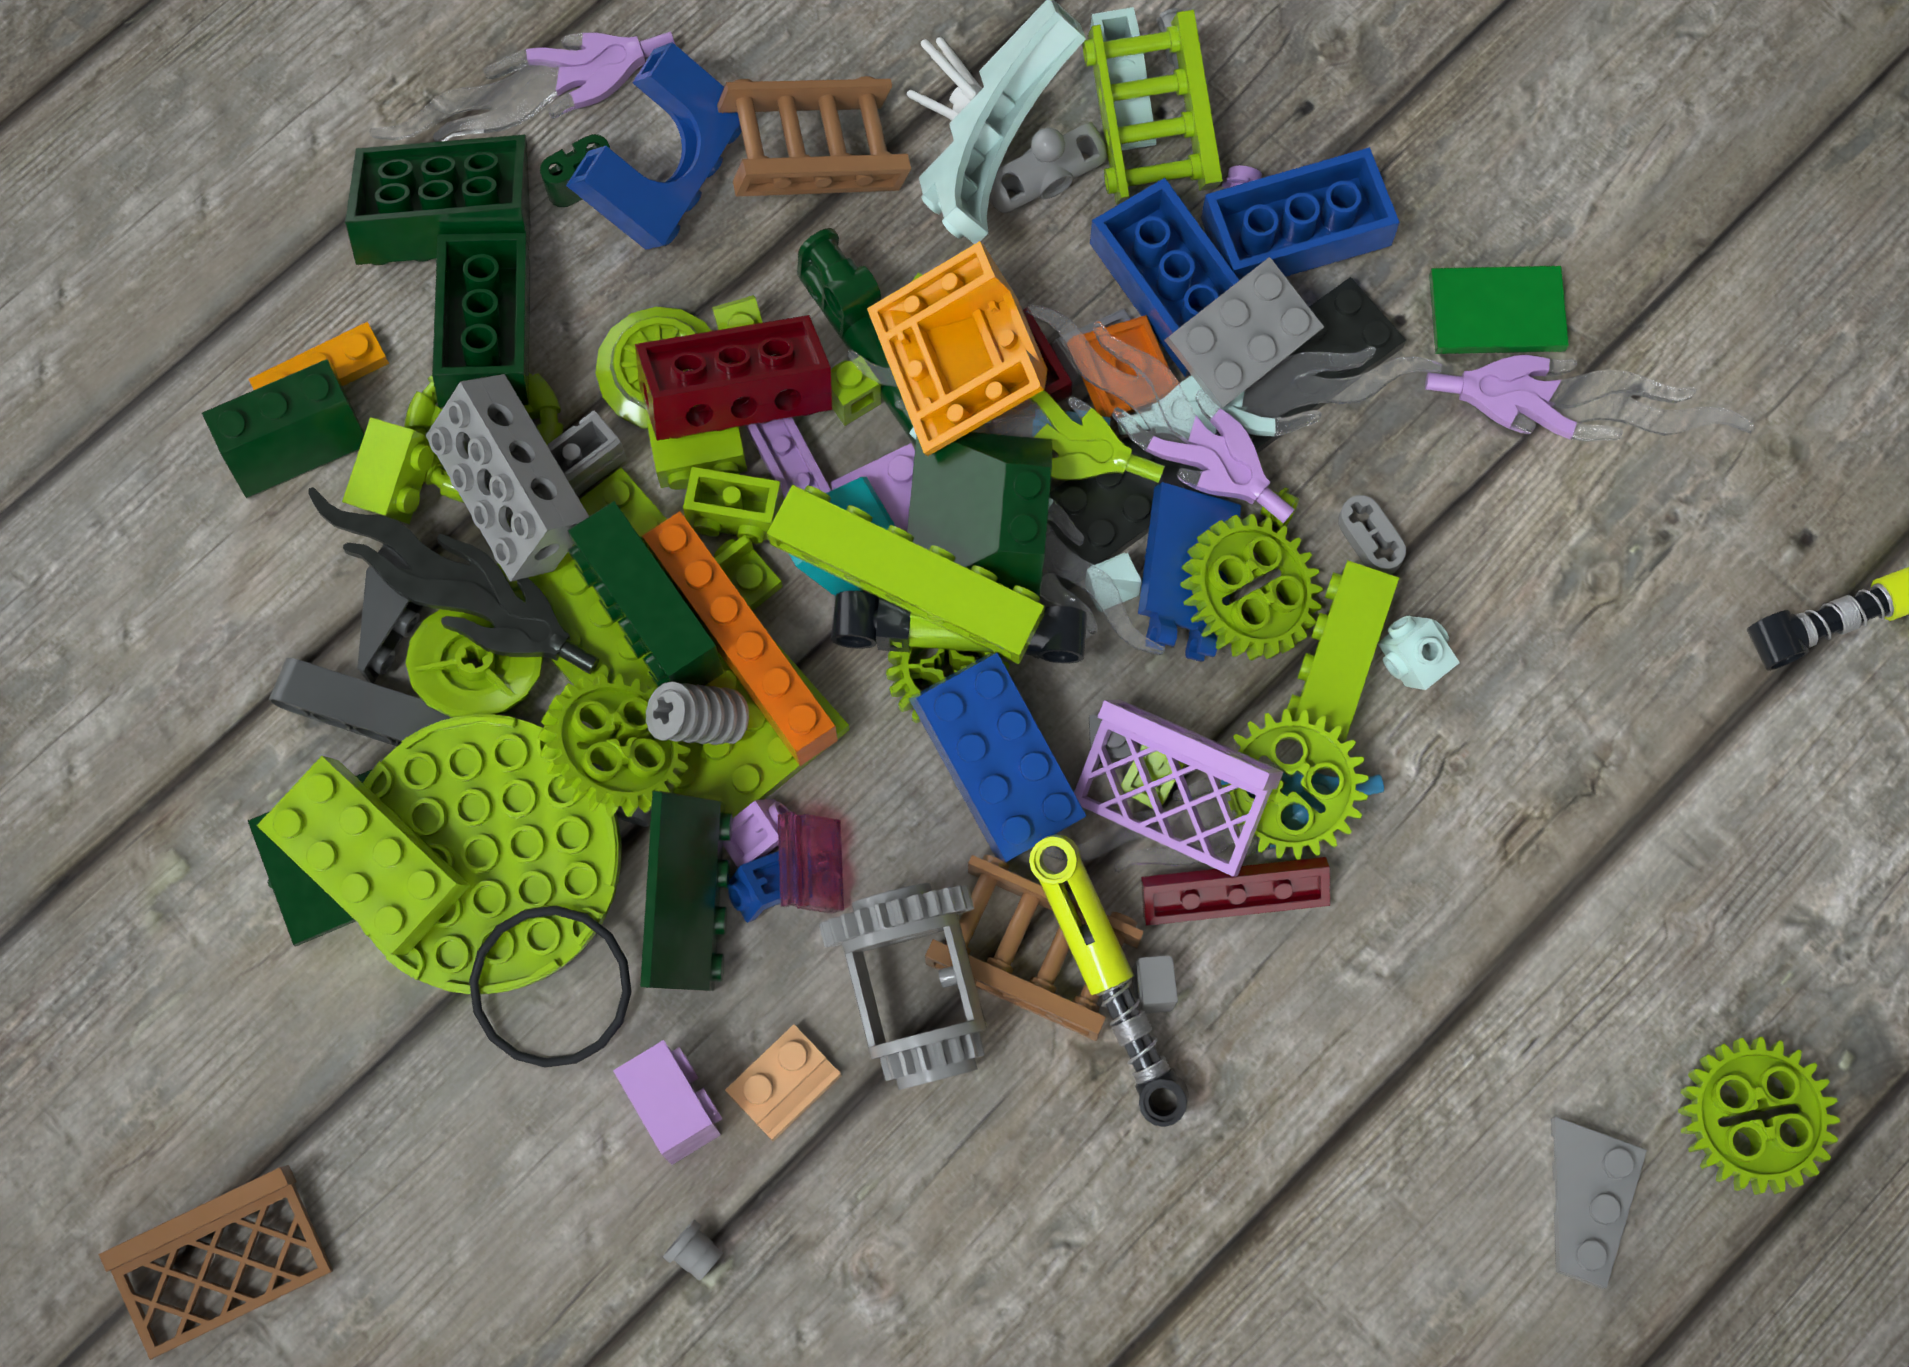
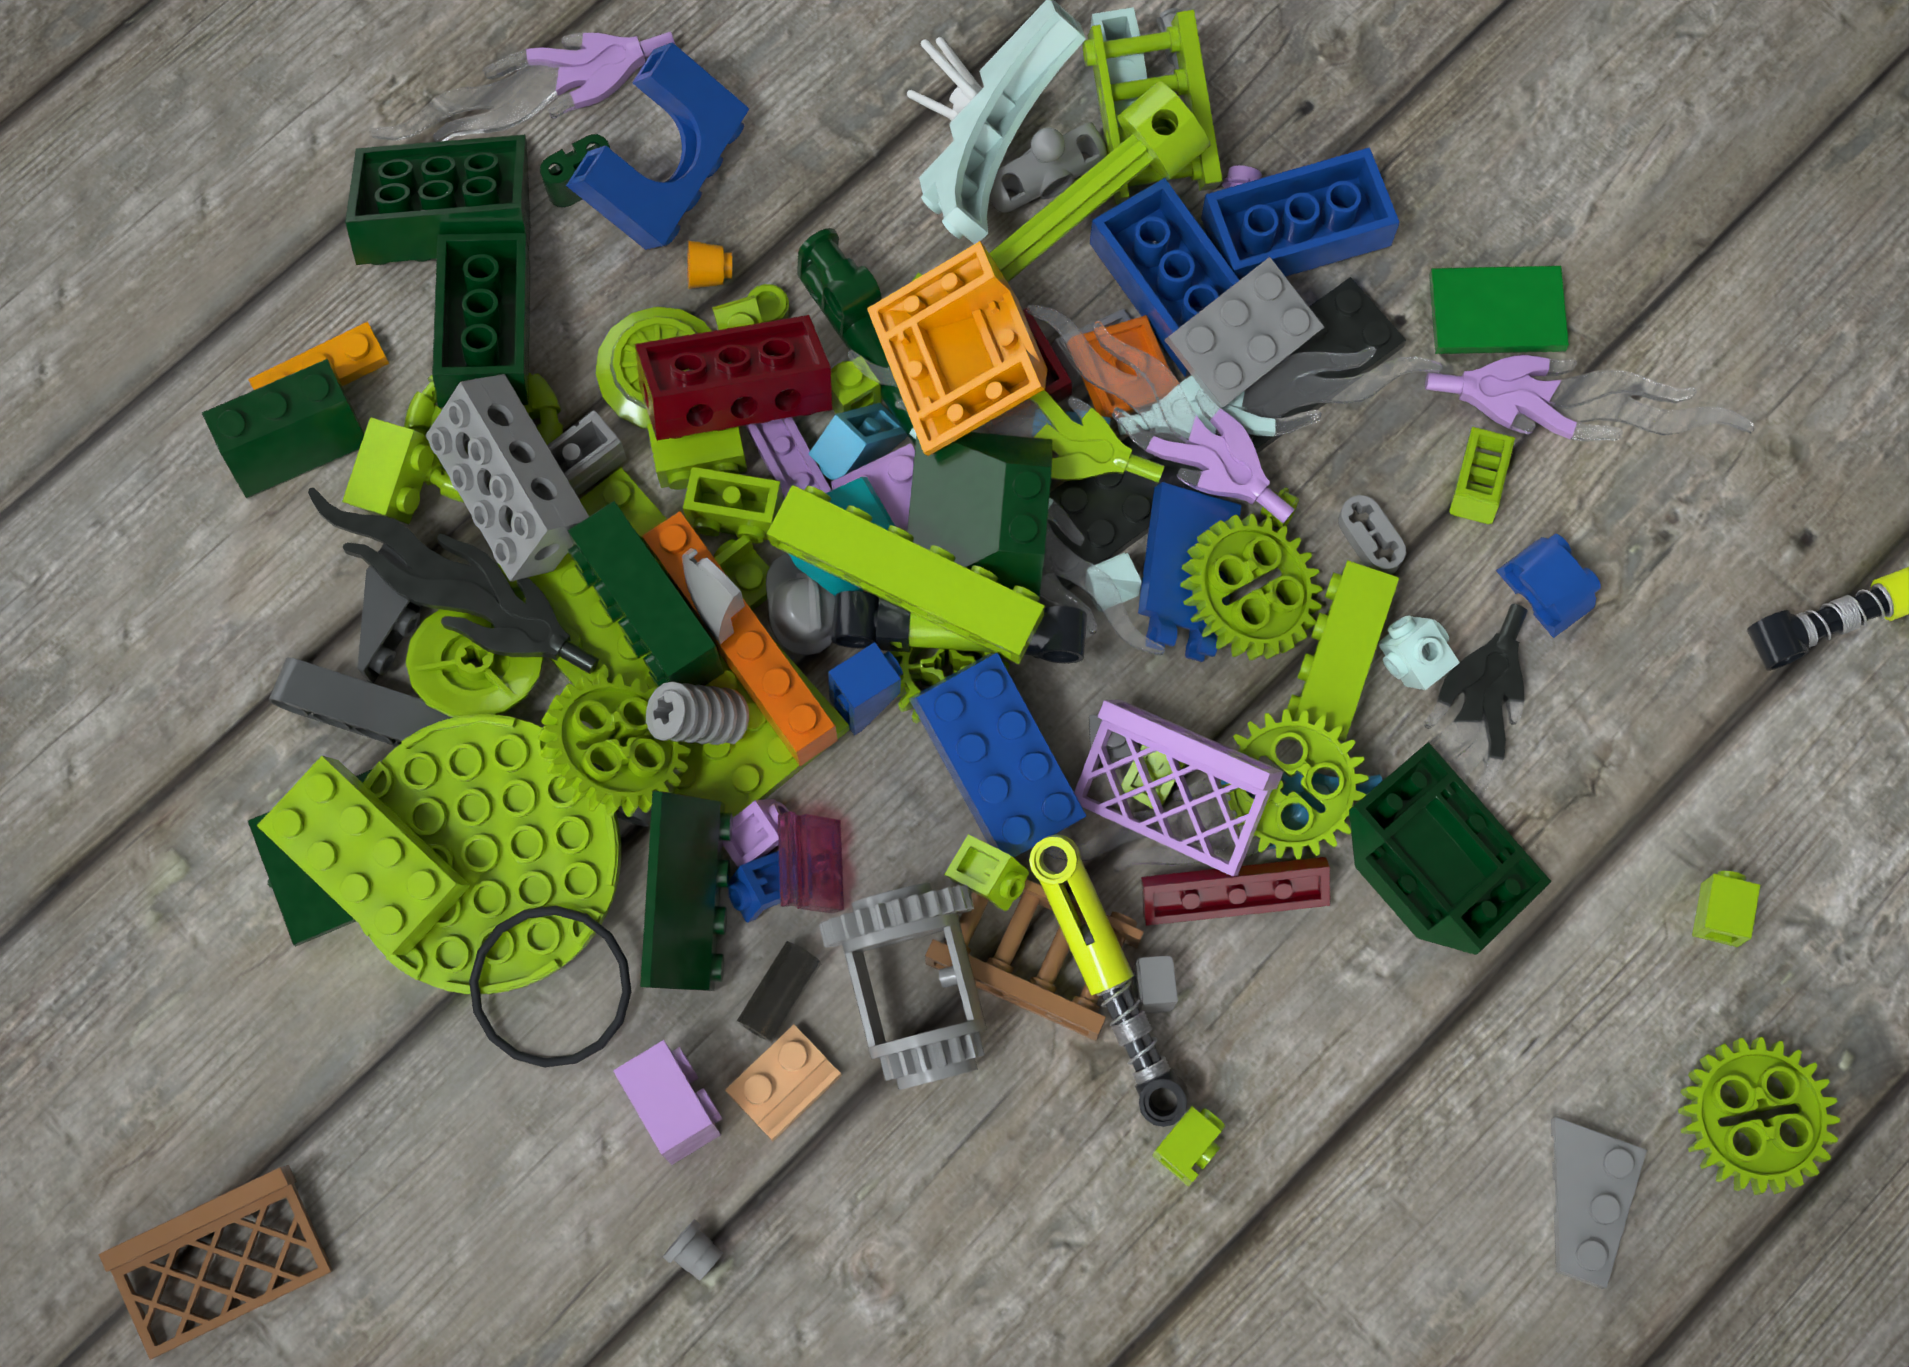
medium nougat fence [717,76,911,197] -> none
none -> light grey brick [682,548,745,644]
none -> light orange hat [687,240,732,289]
none -> clear smoke axle [737,941,821,1044]
none -> lime tile [747,284,790,322]
none -> light grey piece [766,554,835,656]
none -> medium azure slope [808,403,908,480]
none -> blue slope [828,642,903,736]
none -> lime bracket [944,834,1029,911]
none -> lime piece [989,81,1210,282]
none -> lime brick [1152,1106,1226,1187]
none -> dark green slope [1349,742,1552,955]
none -> pearl dark grey piece [1424,604,1528,800]
none -> lime slope [1449,427,1515,524]
none -> blue cylinder [1496,534,1601,638]
none -> lime brick [1692,871,1760,947]

